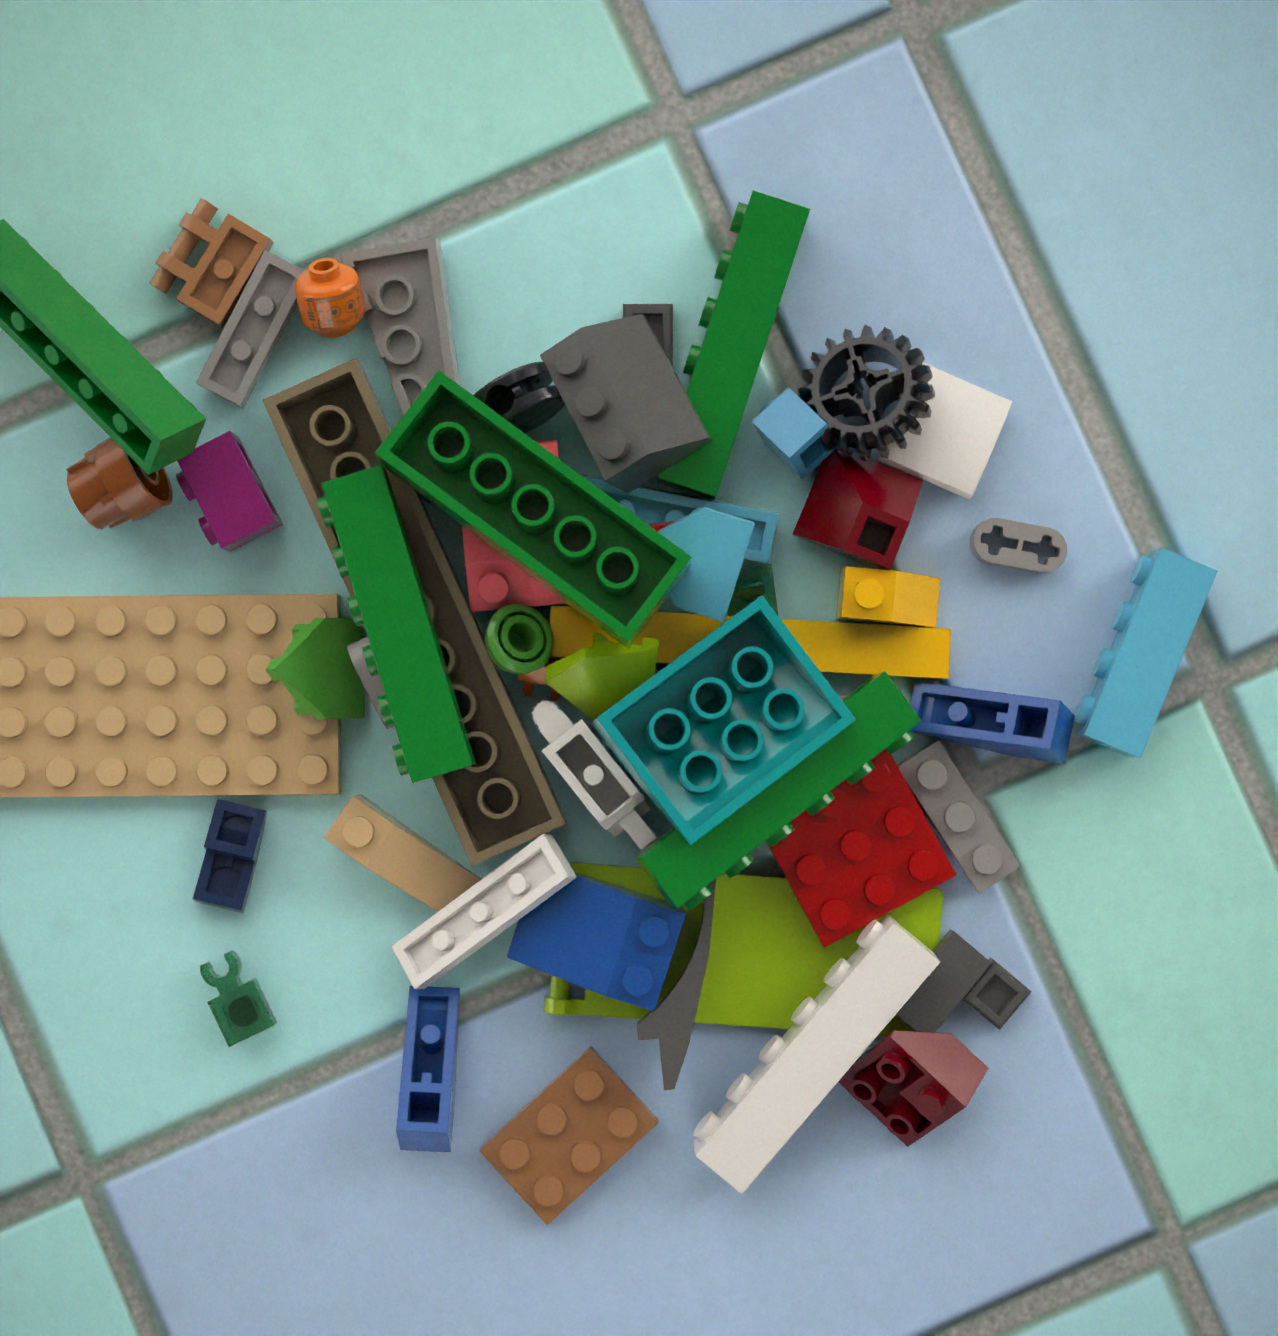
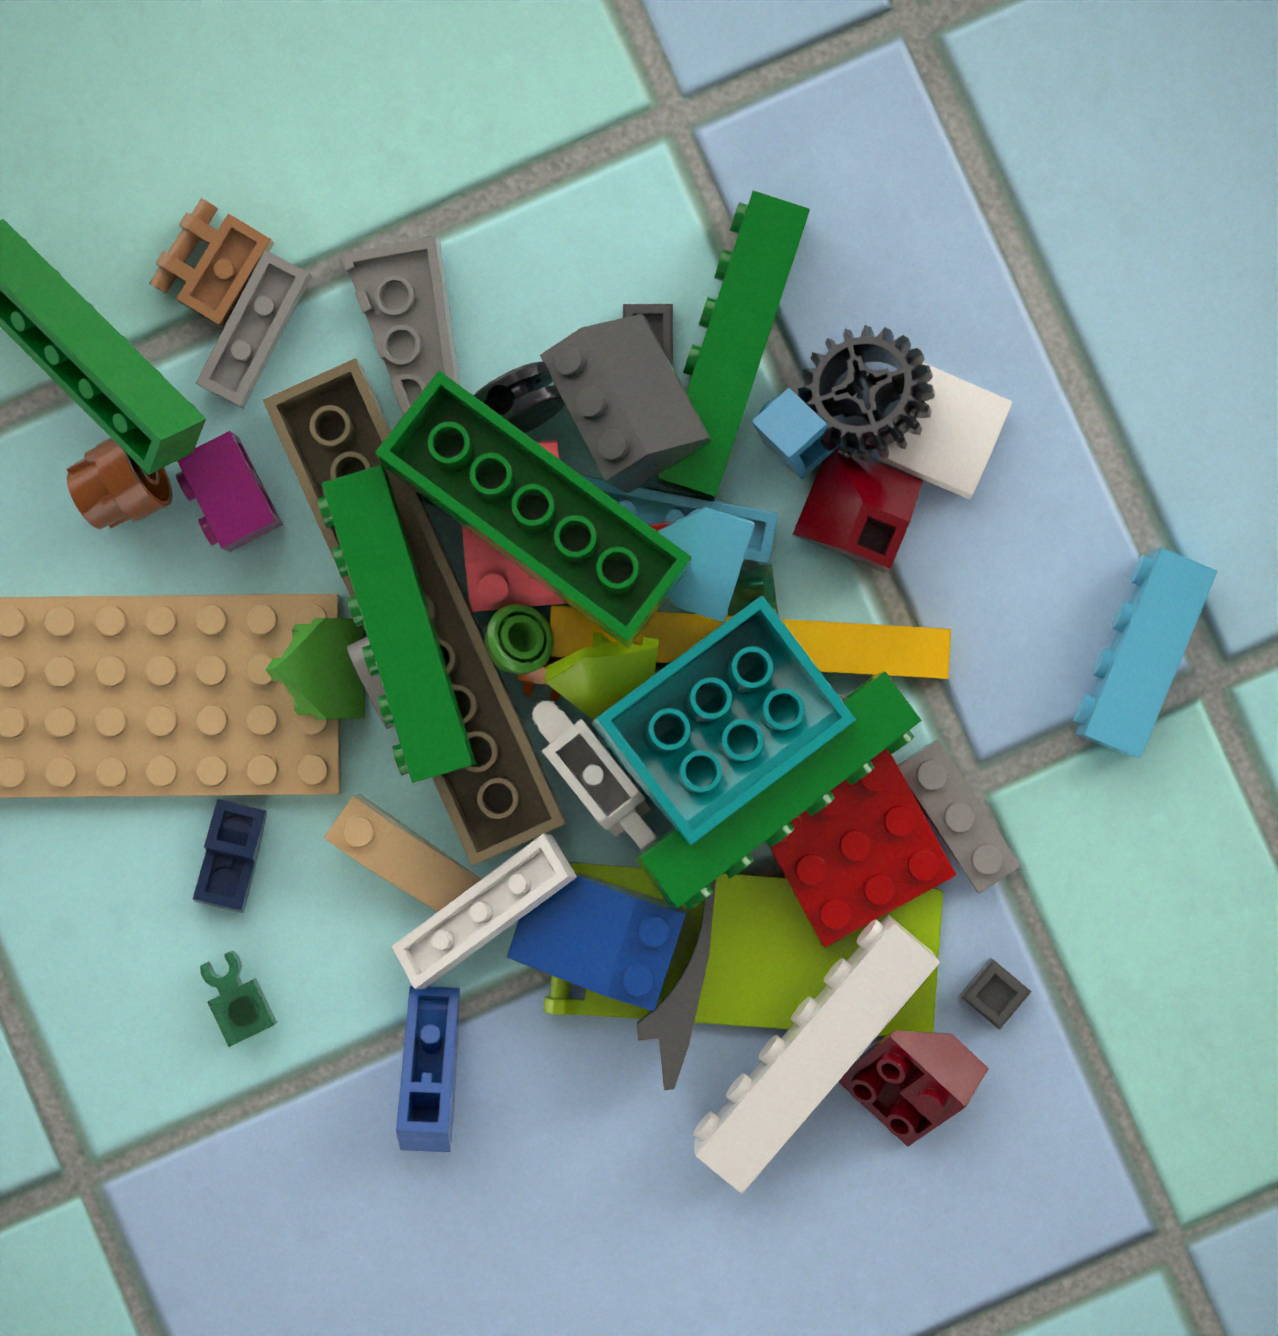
orange head [294,258,365,338] -> none
medium nougat plate [479,1046,658,1225] -> none
yellow slope [836,566,940,628] -> none
dark grey tile [896,929,992,1033] -> none
blue slope [910,681,1075,764] -> none
light grey beam [970,518,1067,574] -> none

